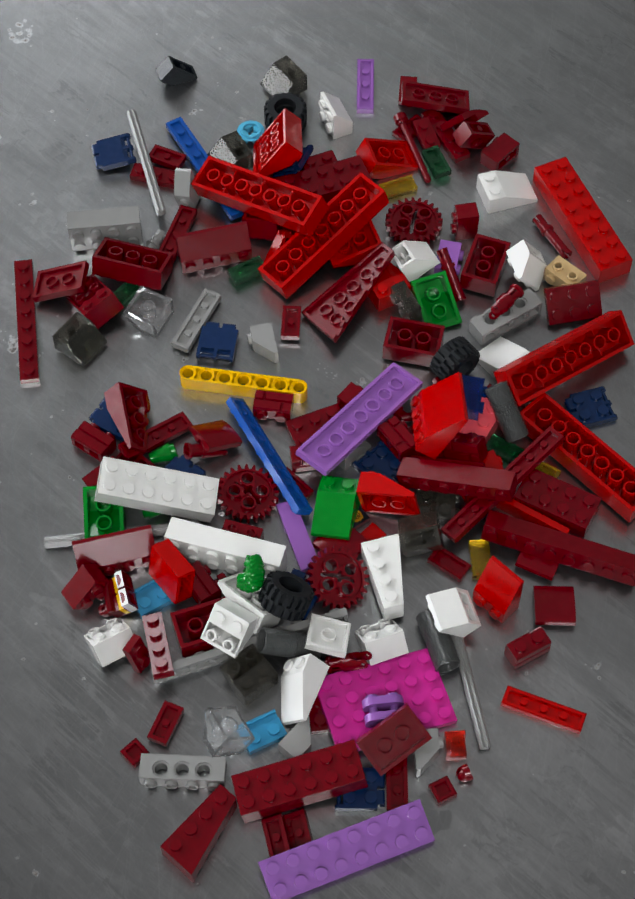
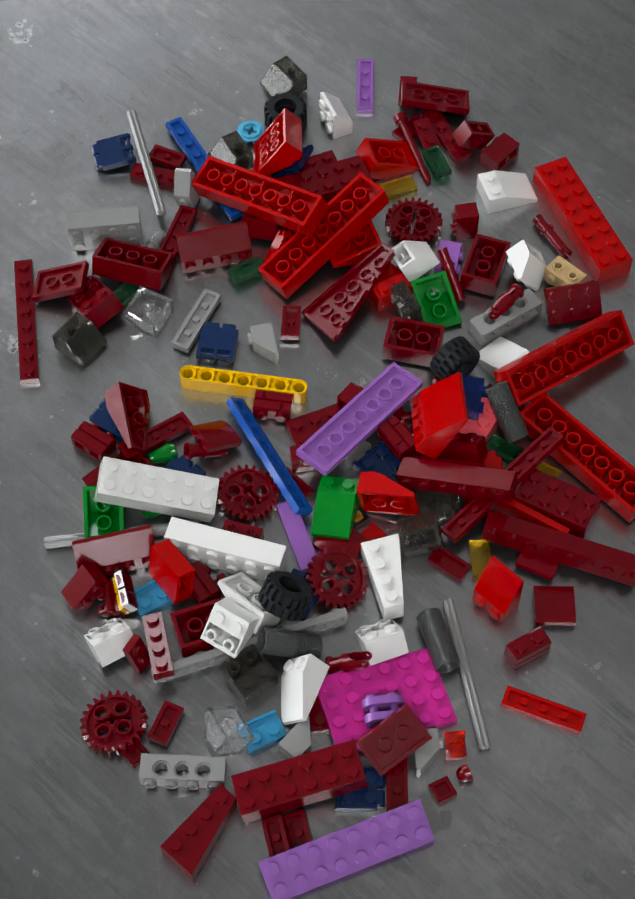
black slope [156,56,198,86] -> none
green hair [236,554,265,593] -> none
white tile [304,613,351,659] -> none
white slope [426,587,481,638] -> none
dark red slope [440,109,489,131] -> none
dark blue plate [564,386,618,428] -> none
none -> dark red gear [80,690,148,756]

